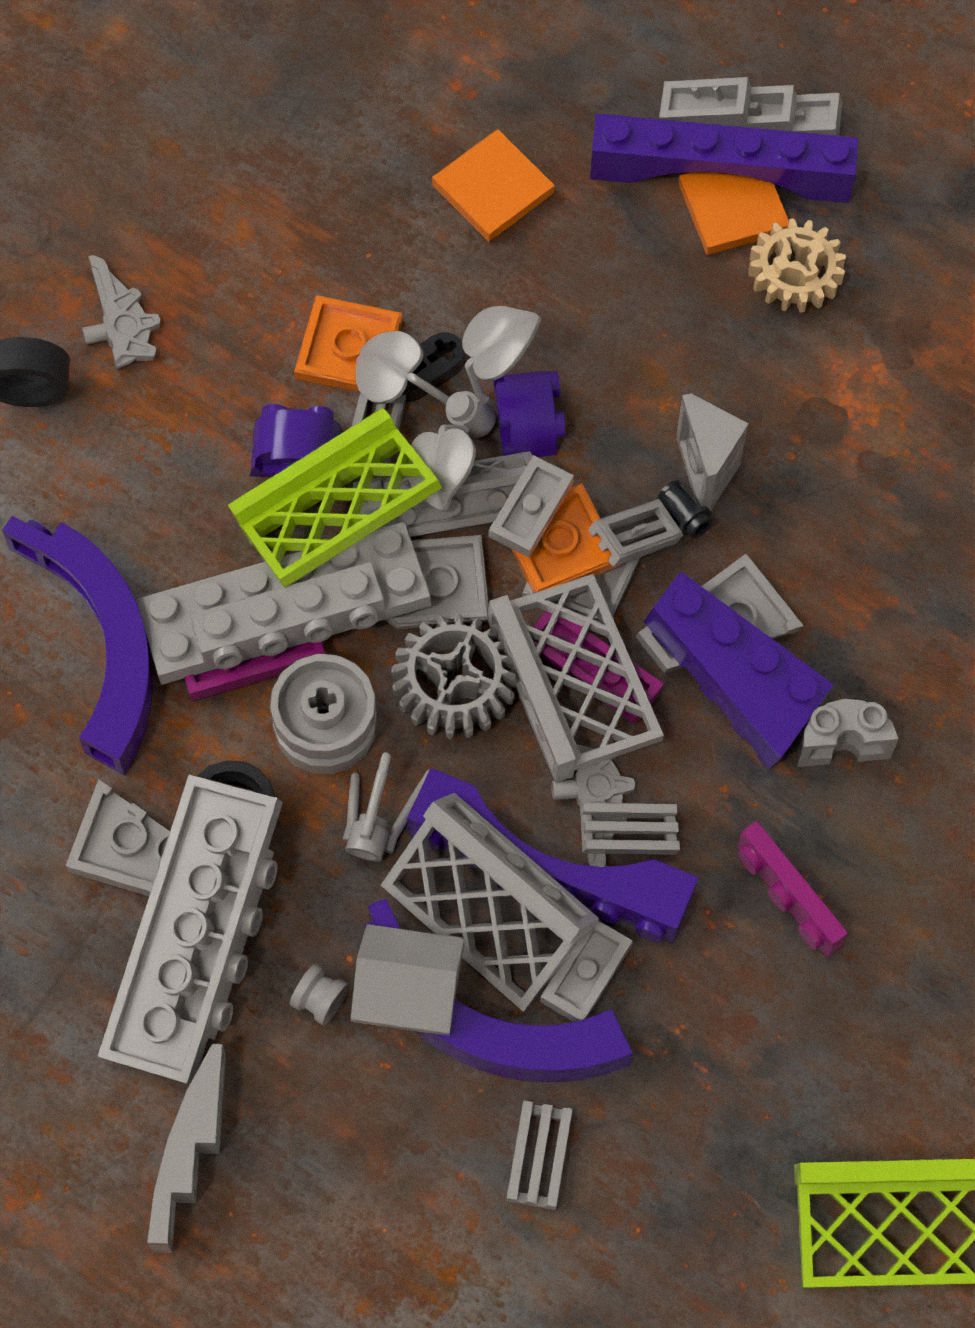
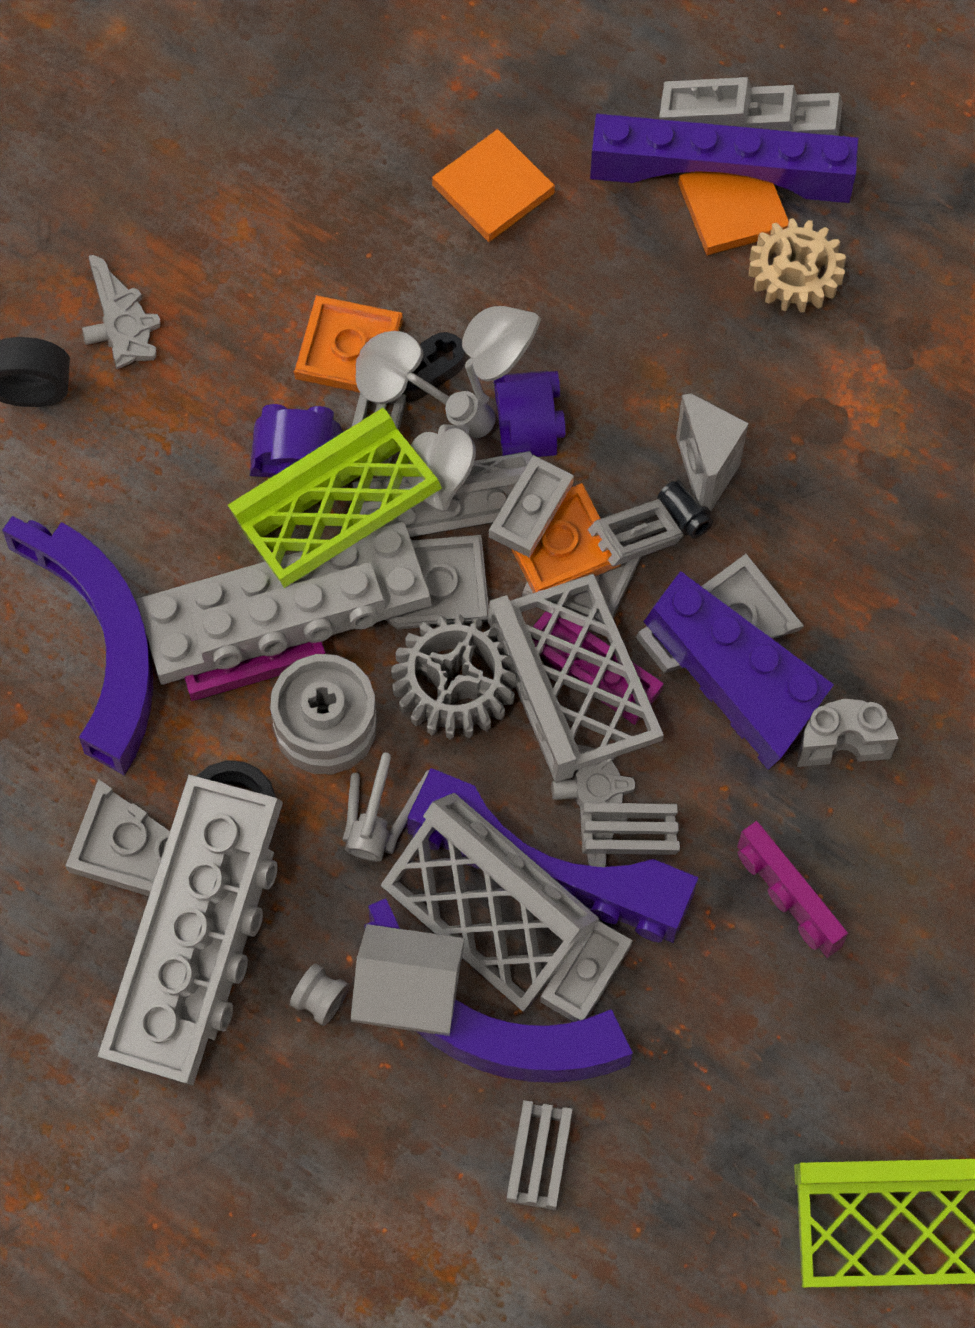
light grey slope [147,1044,226,1253] -> none

